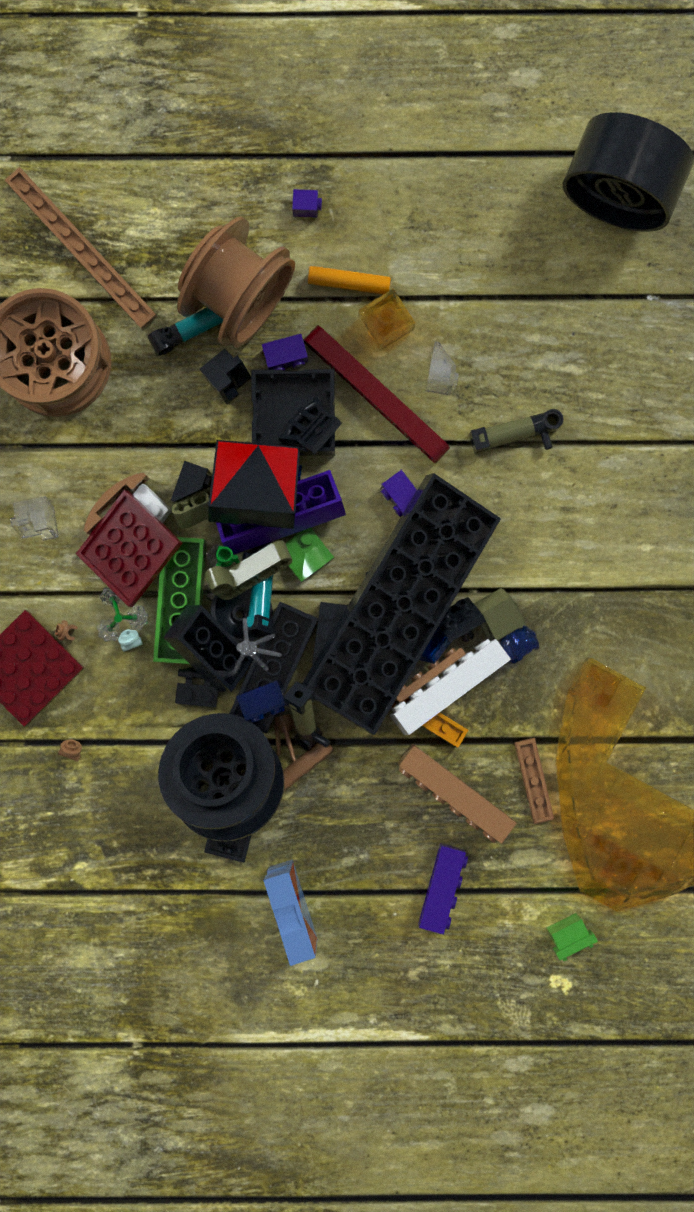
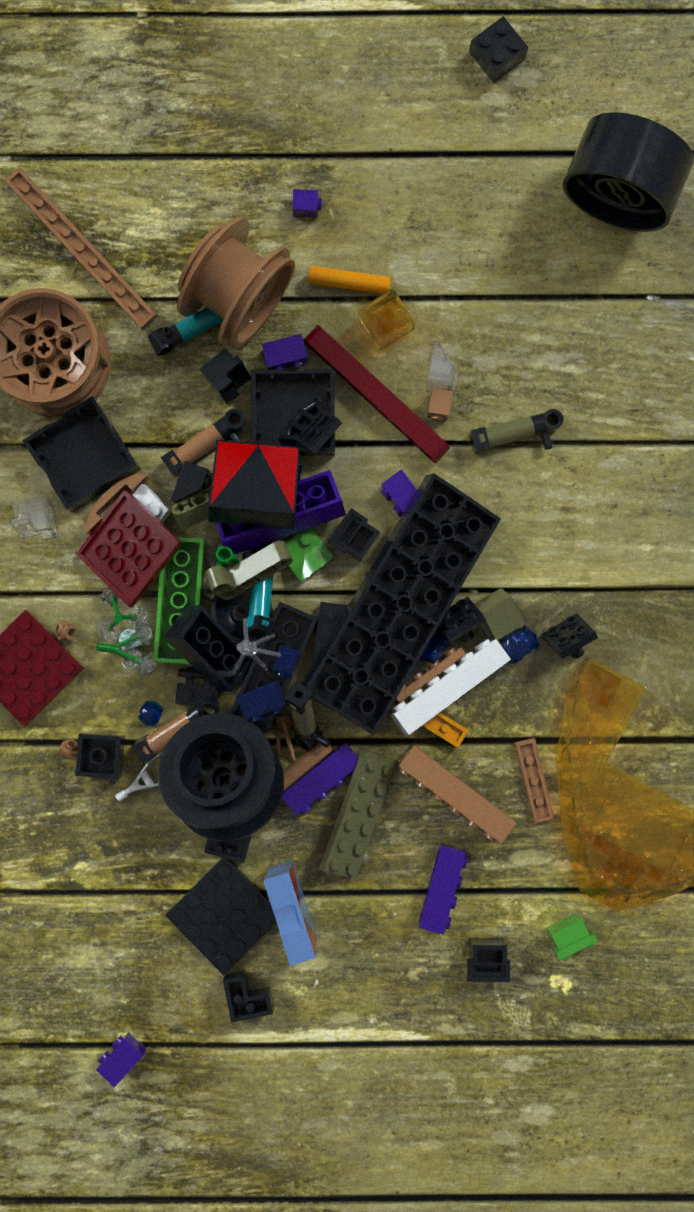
none -> black tile [22,396,141,513]
none -> black brick [75,732,125,779]
none -> clear plant [96,622,157,677]
none -> dark purple brick [96,1032,147,1087]
none -> white piece [115,750,164,802]
none -> piece [132,697,221,764]
none -> clear blue piece [138,700,163,726]
none -> piece [161,409,246,478]
none -> black plate [165,857,276,976]
none -> black brick [223,970,274,1023]
none -> clear blue brick [272,645,301,678]
none -> dark purple brick [282,742,359,815]
none -> olive plate [319,749,398,879]
none -> black plate [327,508,380,562]
none -> medium nougat brick [427,388,453,422]
none -> black plate [467,938,510,982]
none -> black brick [469,16,529,83]
none -> black plate [542,613,598,659]

